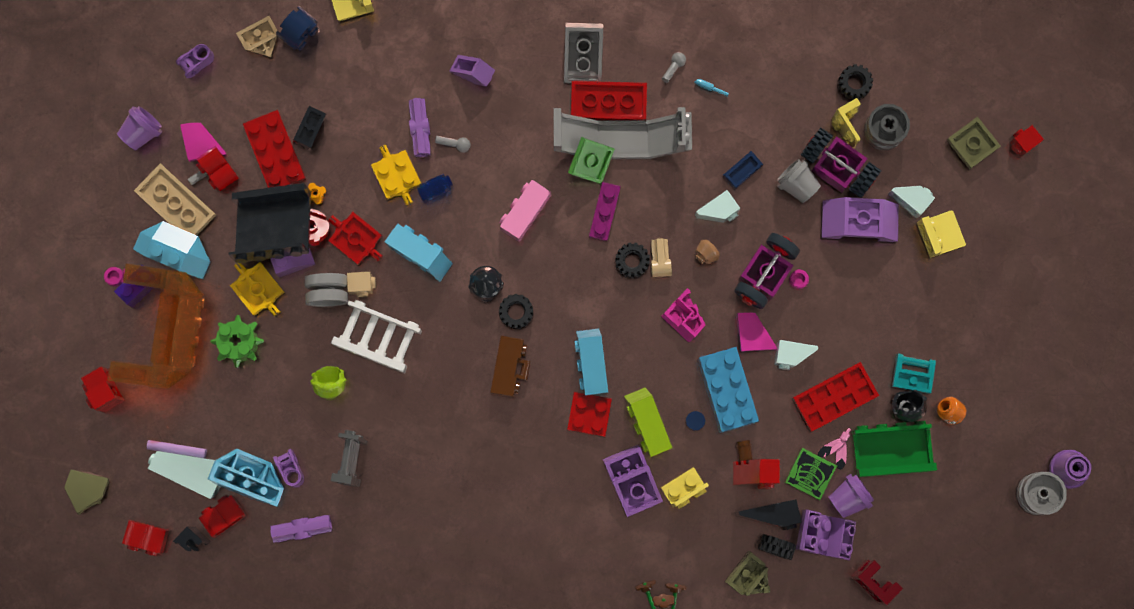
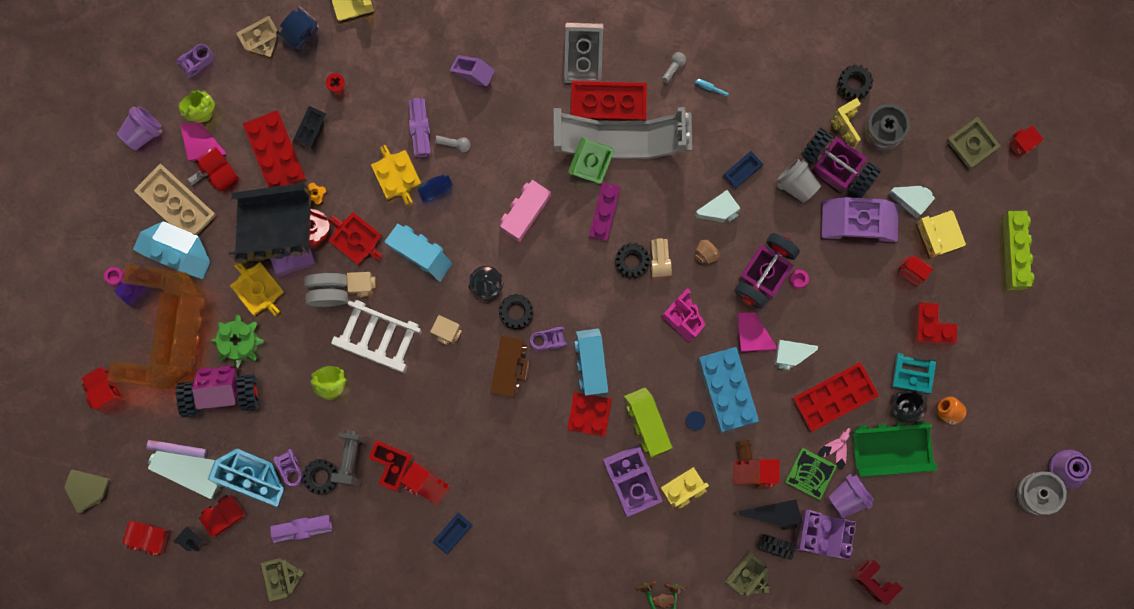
none -> brick [176,365,259,418]
none -> lime hair [179,90,215,123]
none -> olive slope [260,558,304,602]
none -> black tyre [302,459,338,495]
none -> red bush [326,73,345,95]
none -> red brick [368,440,414,492]
none -> red wedge [400,462,451,506]
none -> tan brick [430,315,462,345]
none -> dark blue tile [433,512,473,555]
none -> medium lavender piece [530,327,568,351]
none -> red brick [898,255,933,287]
none -> red brick [913,302,957,346]
none -> lime brick [1002,211,1034,290]

